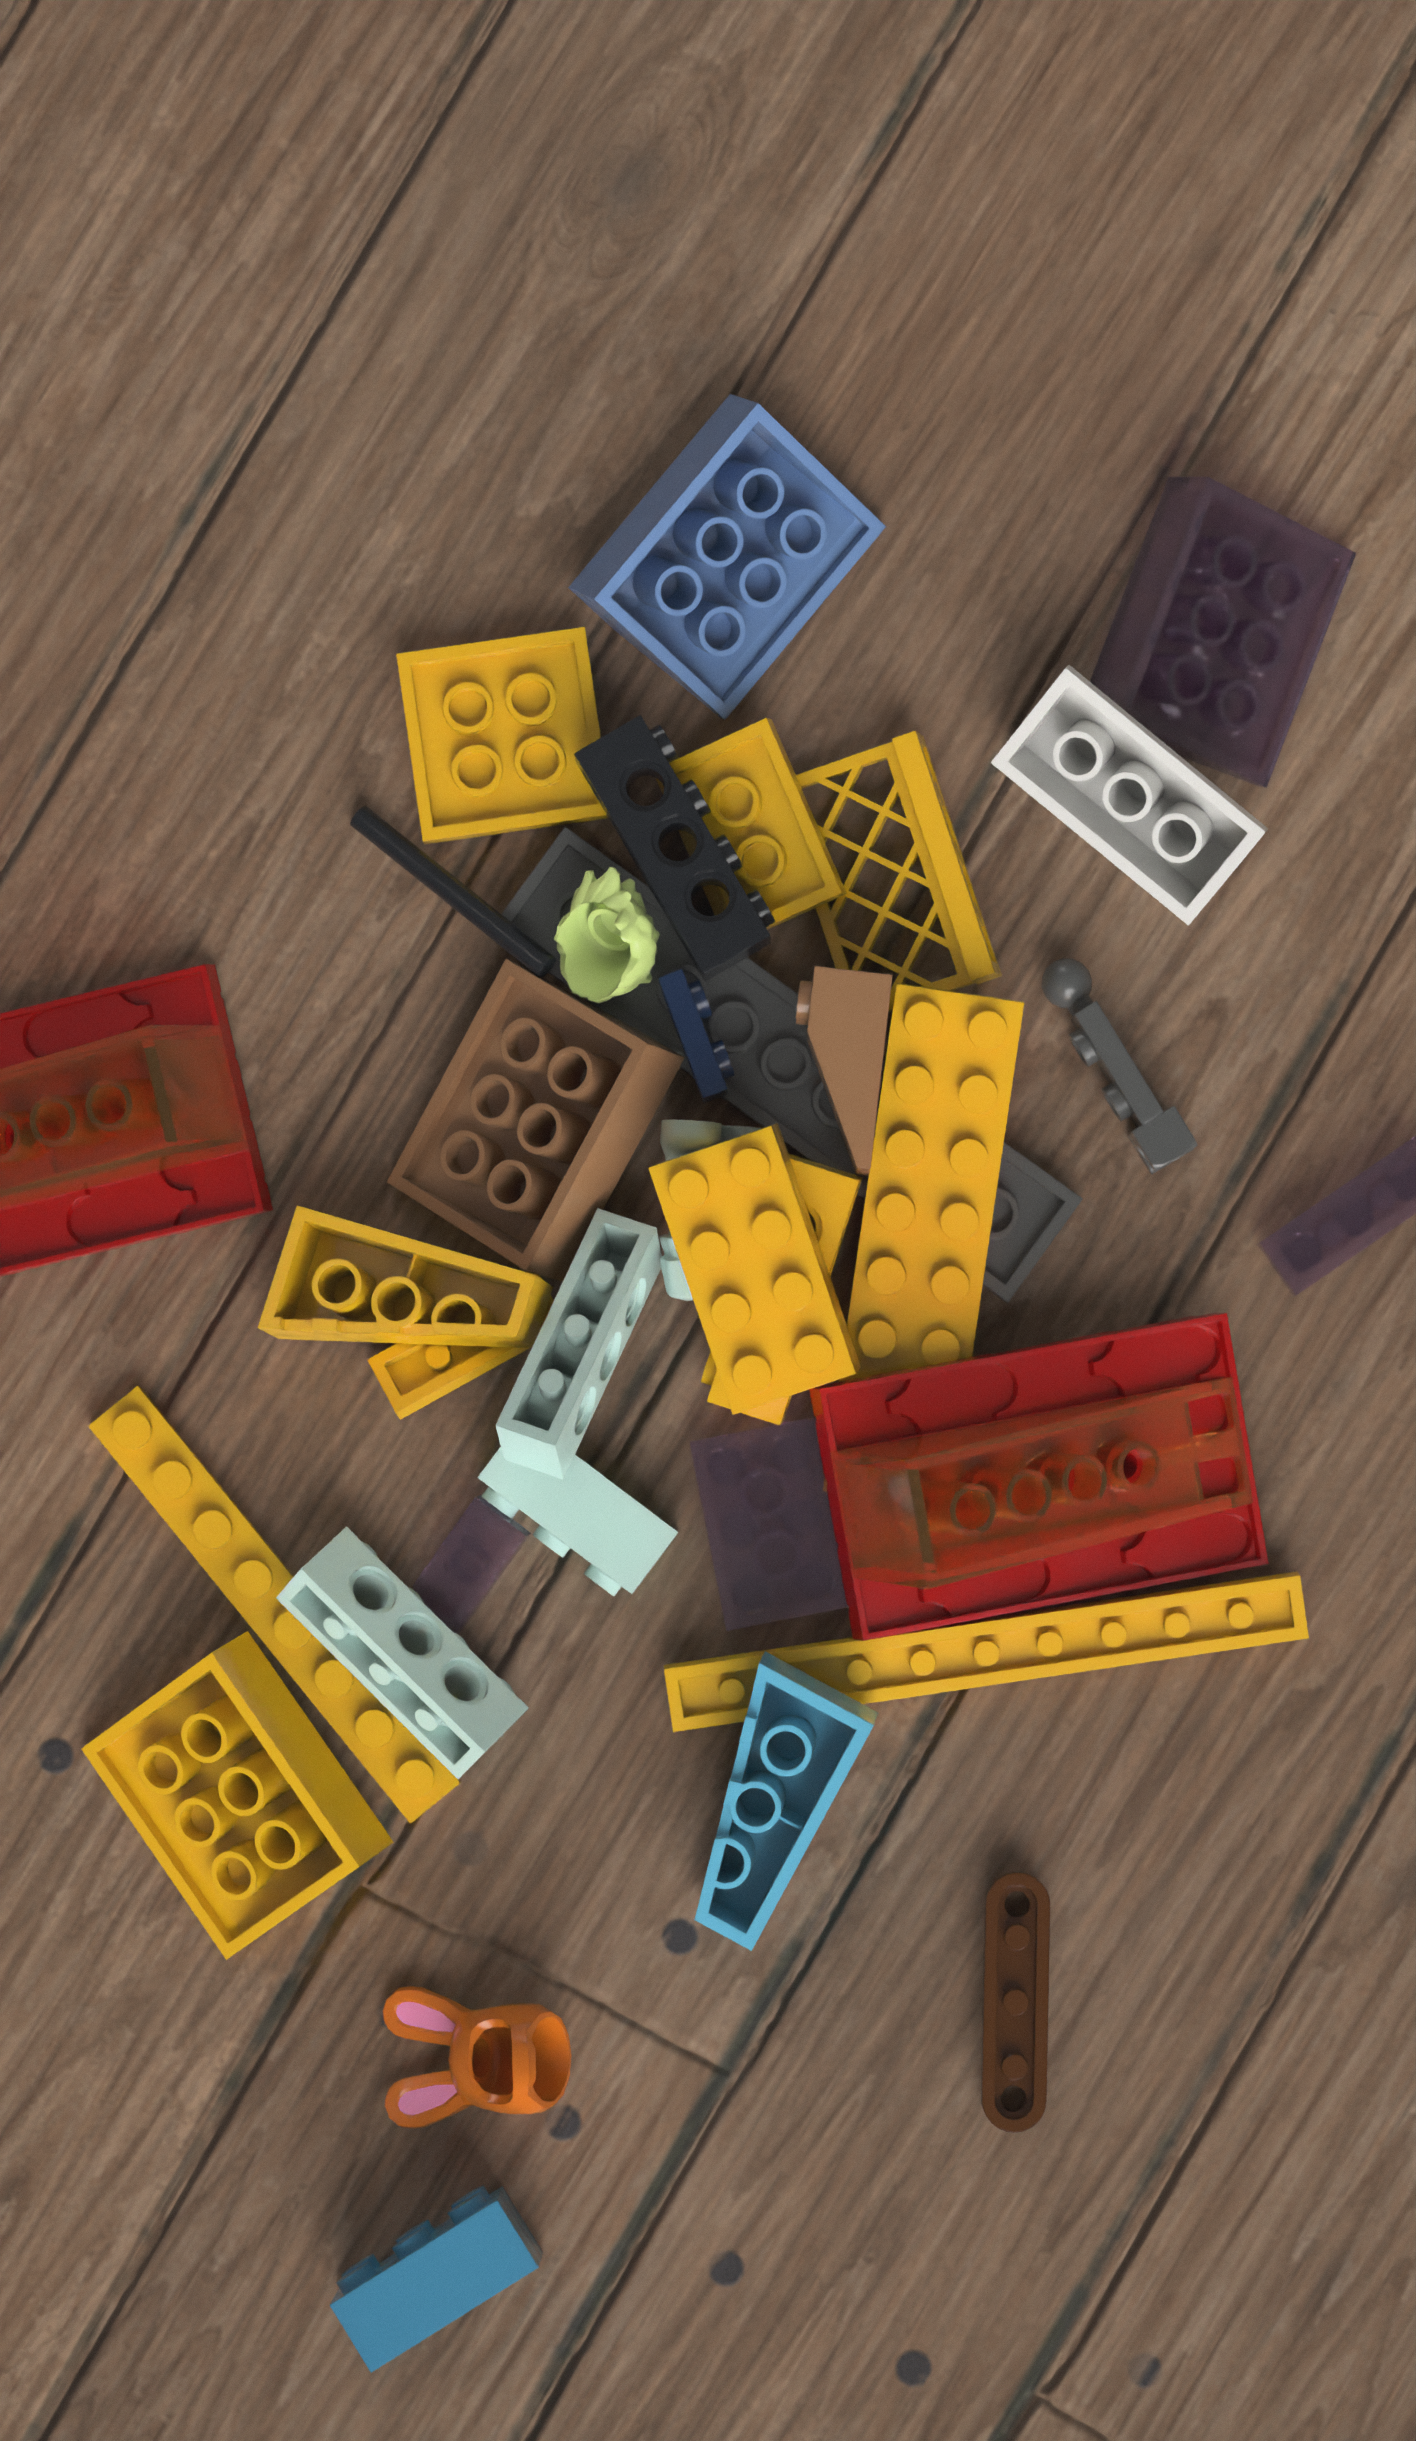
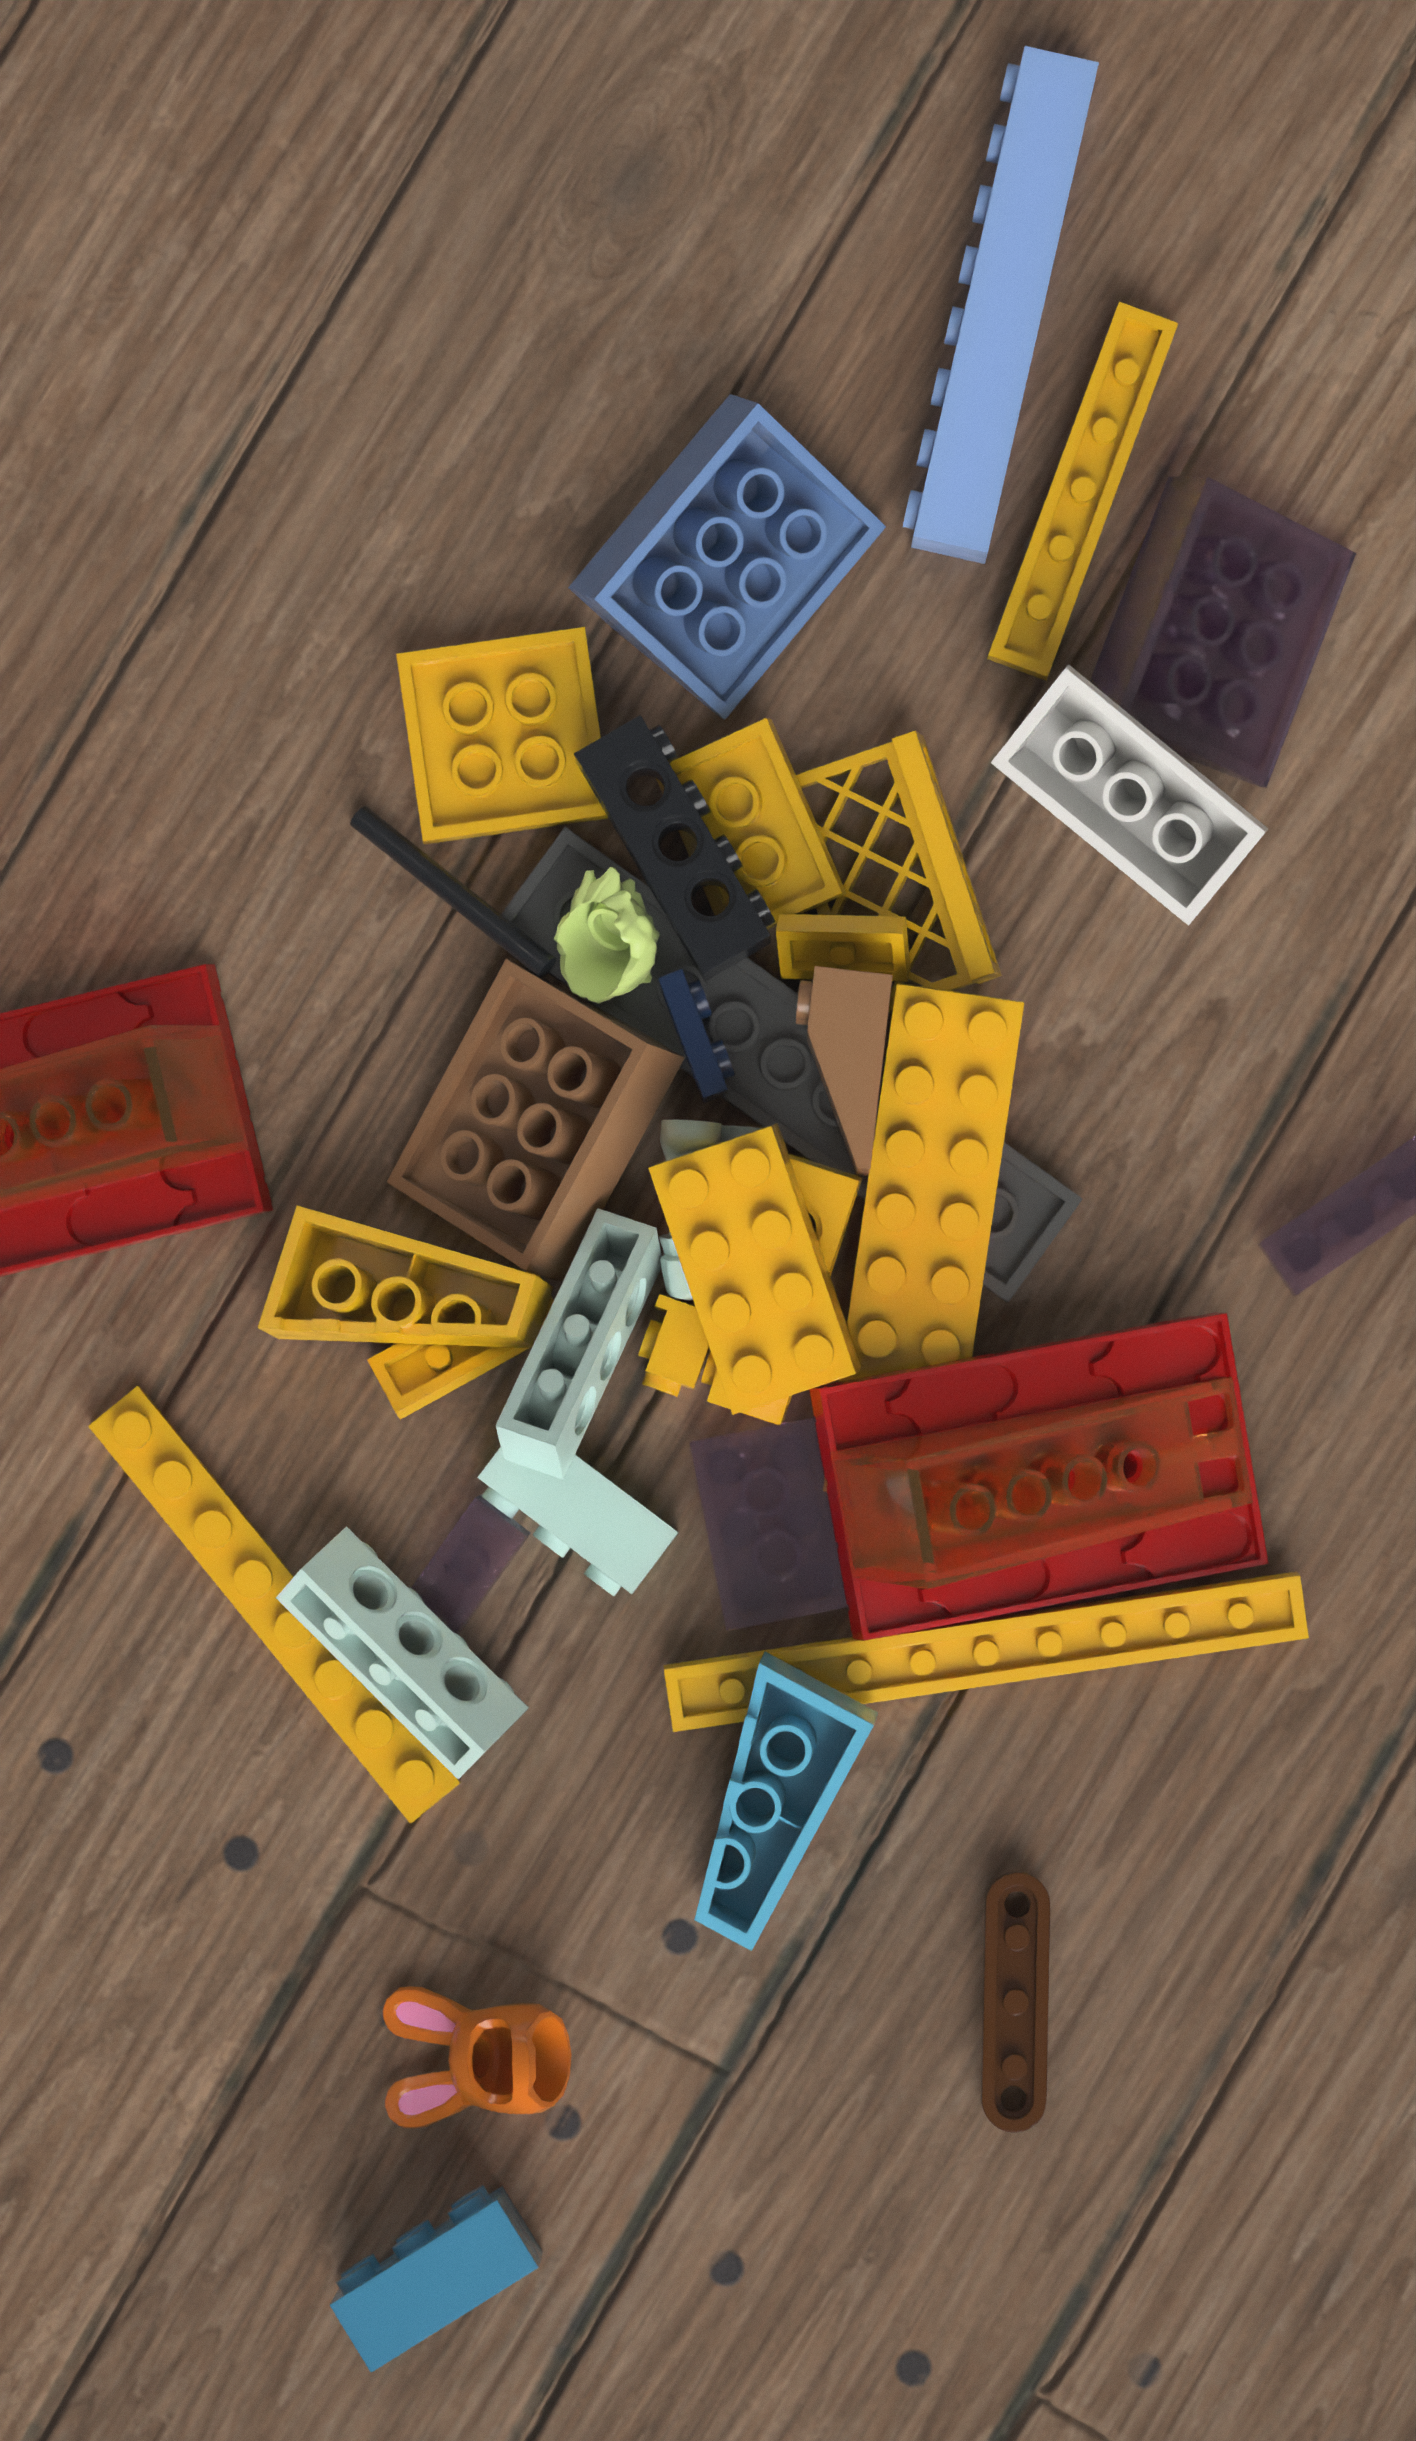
yellow slope [81,1631,394,1960] -> none
dark grey plate [1042,958,1198,1174] -> none
none -> yellow brick [638,1294,709,1397]
none -> yellow plate [776,914,910,982]
none -> light blue brick [903,46,1099,564]
none -> yellow plate [987,302,1178,681]

